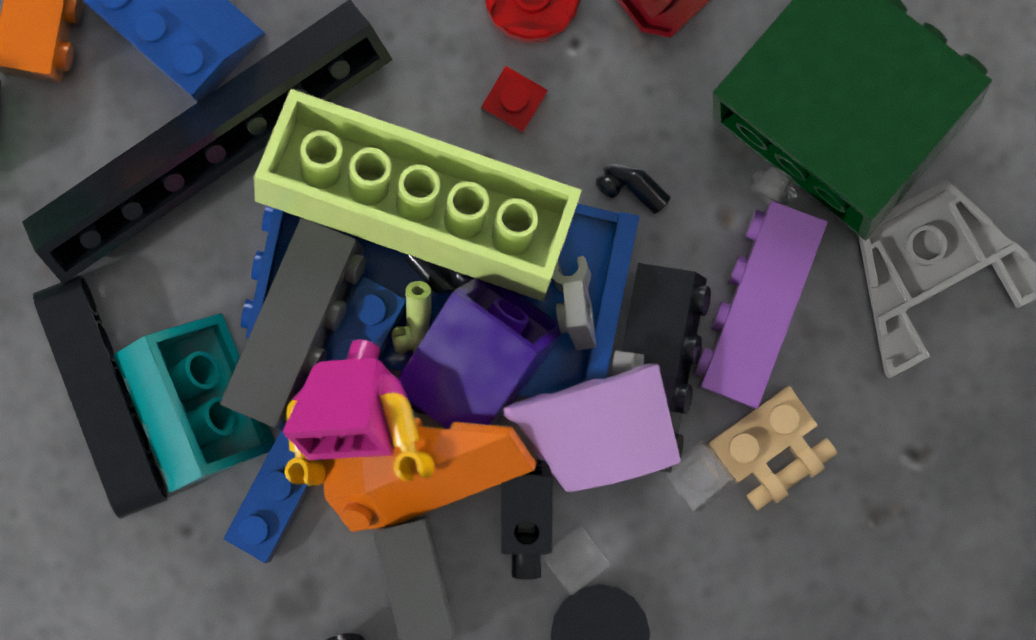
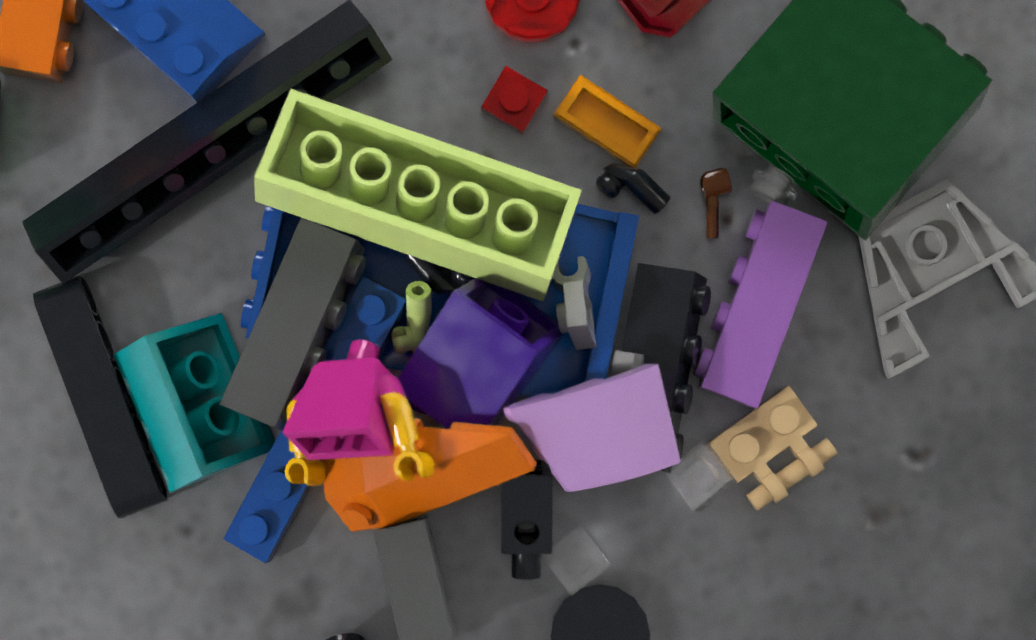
none -> light orange tile [553,74,662,168]
none -> reddish brown hand [700,168,732,238]

